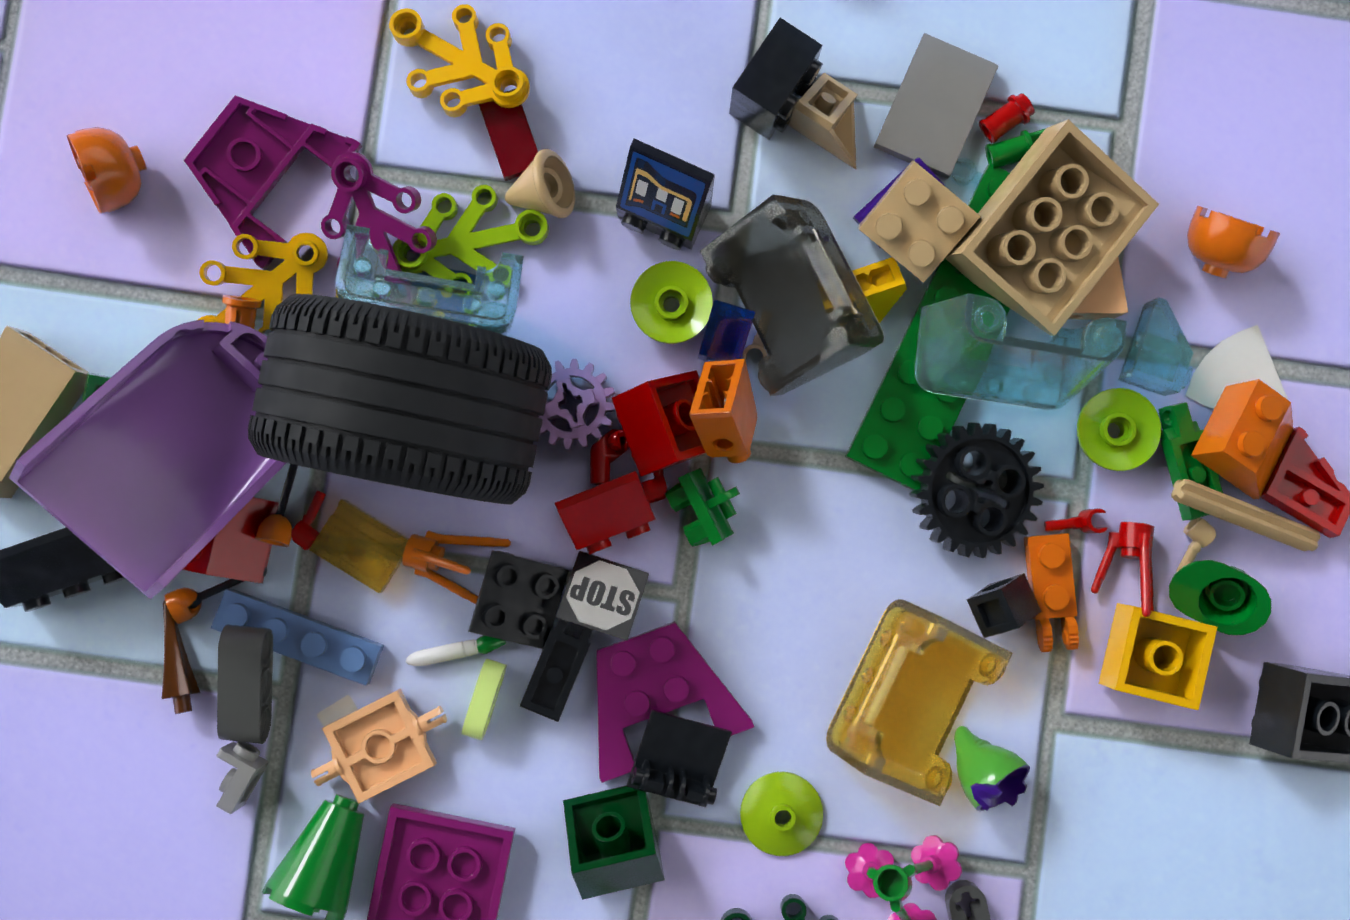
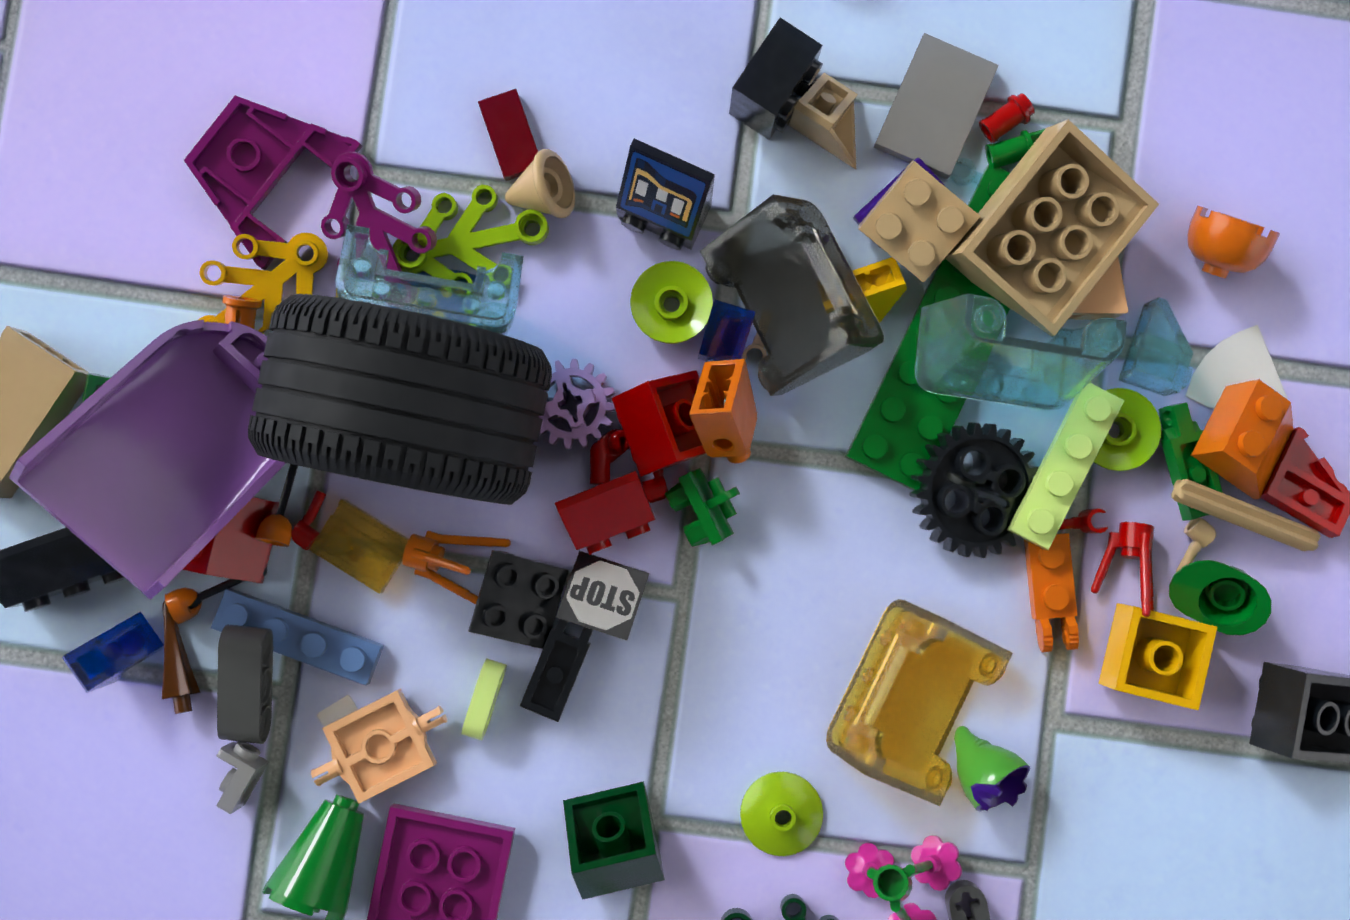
orange cylinder [66,127,147,214] -> none
yellow plant [389,4,530,118] -> none
white piece [406,635,506,666] -> none
magenta wing [597,621,754,783] -> none
black hinge [627,710,732,807] -> none
black brick [966,573,1042,638] -> none
none -> clear blue slope [62,611,164,693]
none -> yellowish green plate [1007,381,1125,550]

